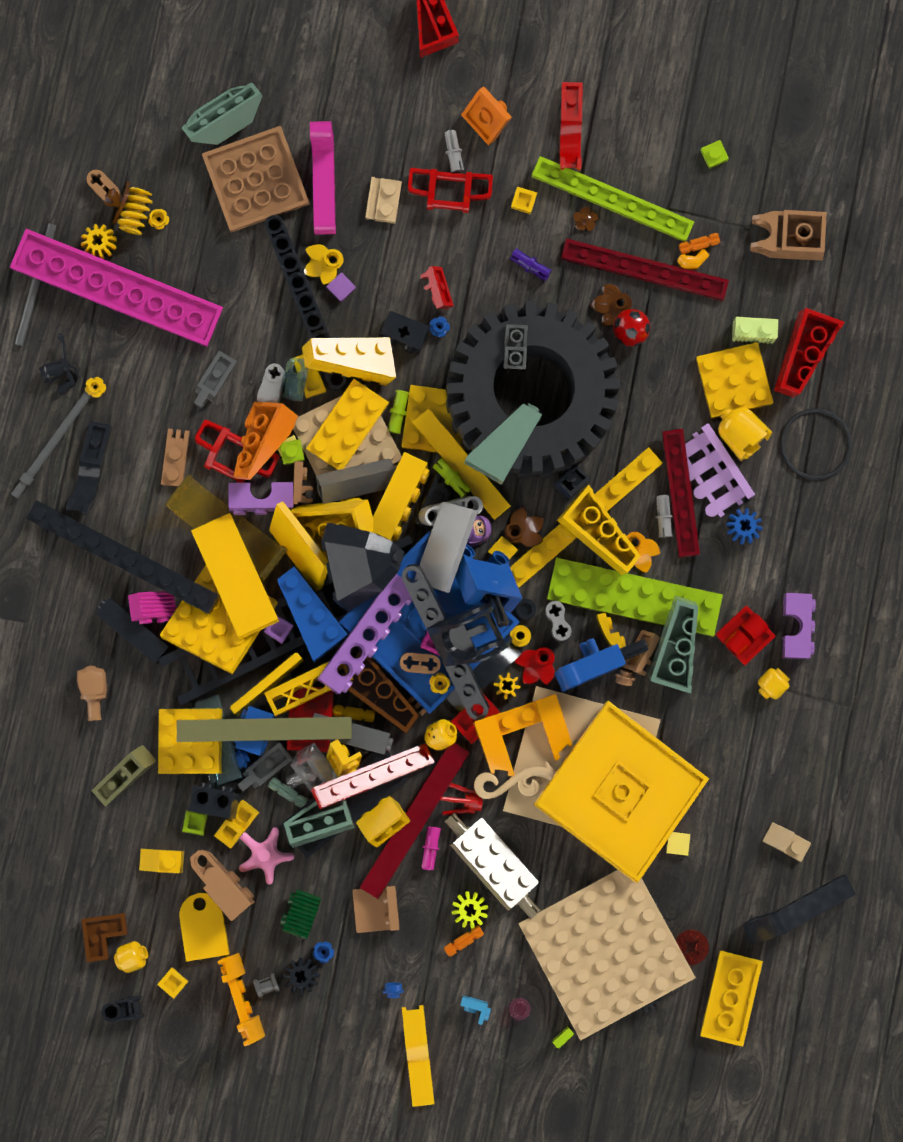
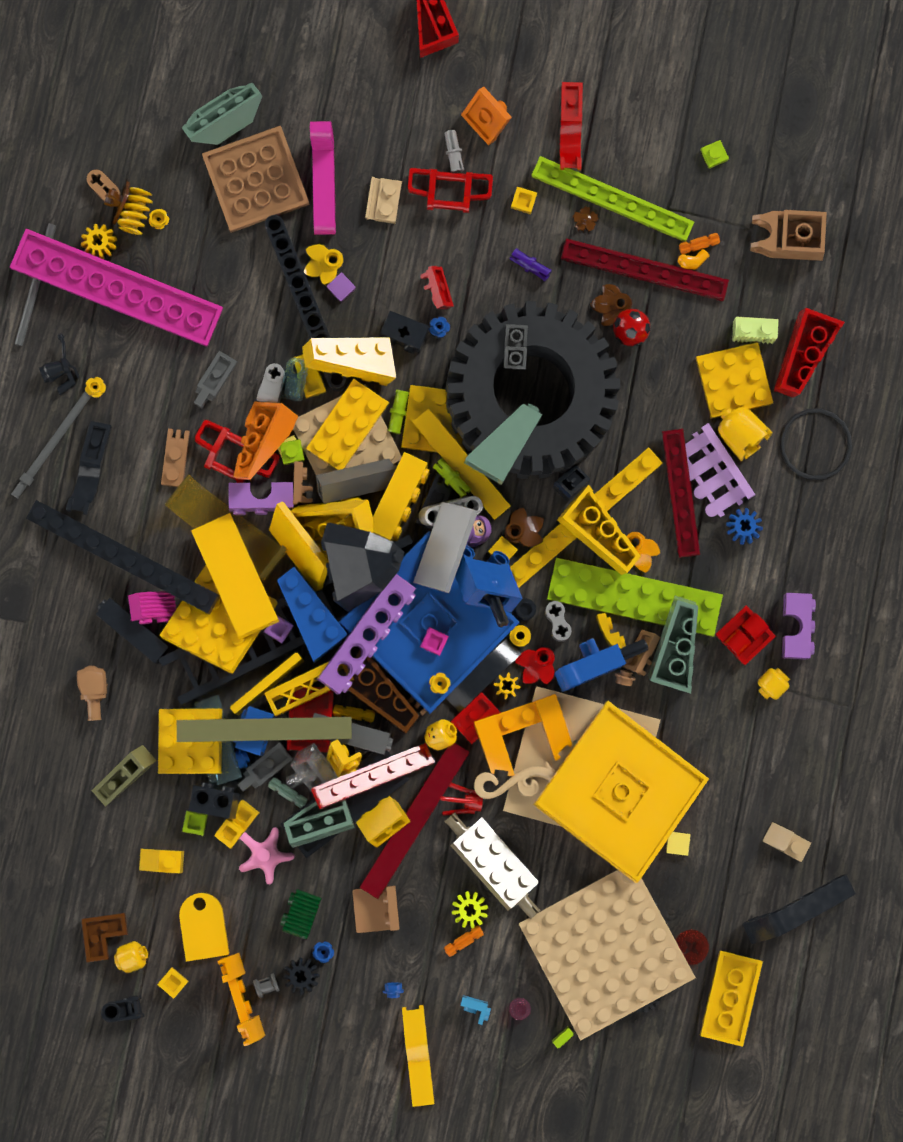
medium nougat brick [190,850,255,921] -> none
medium nougat beam [399,653,440,674] -> none
black piece [402,564,513,720] -> none
dark pink axle [421,826,441,870] -> none
light grey axle [656,495,673,538] -> none

